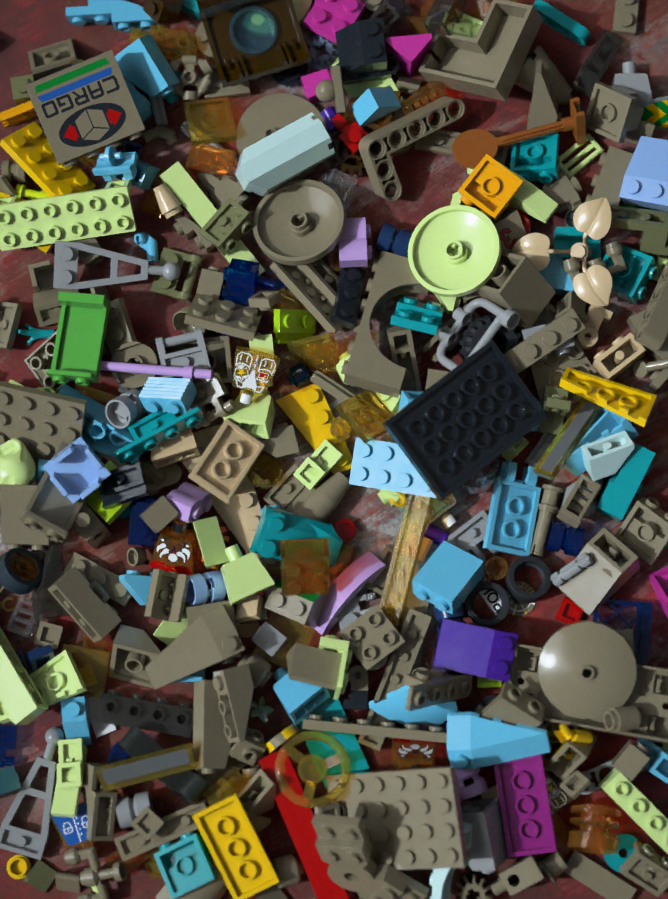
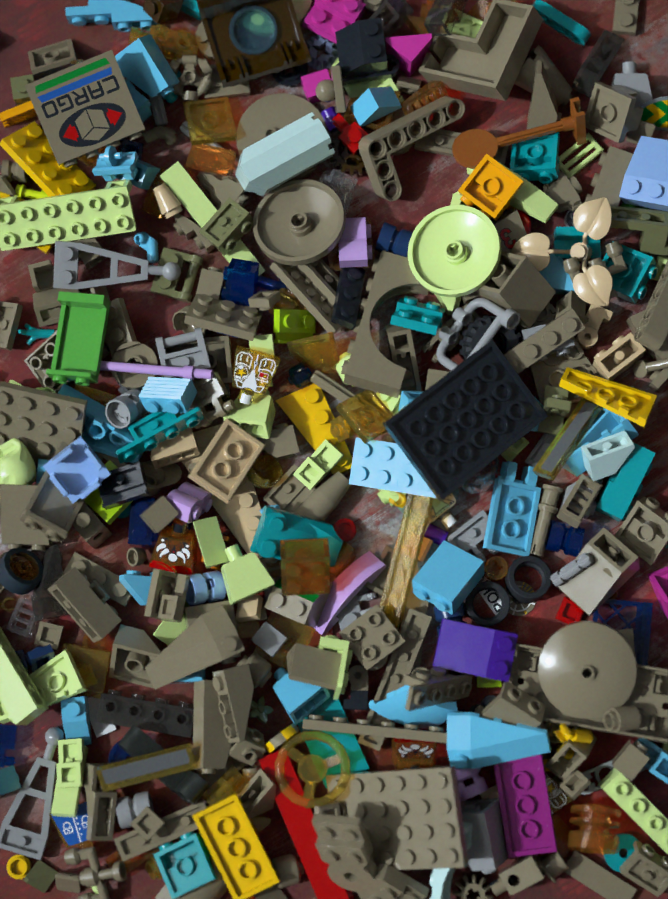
none -> dark tan plate [158,594,185,621]

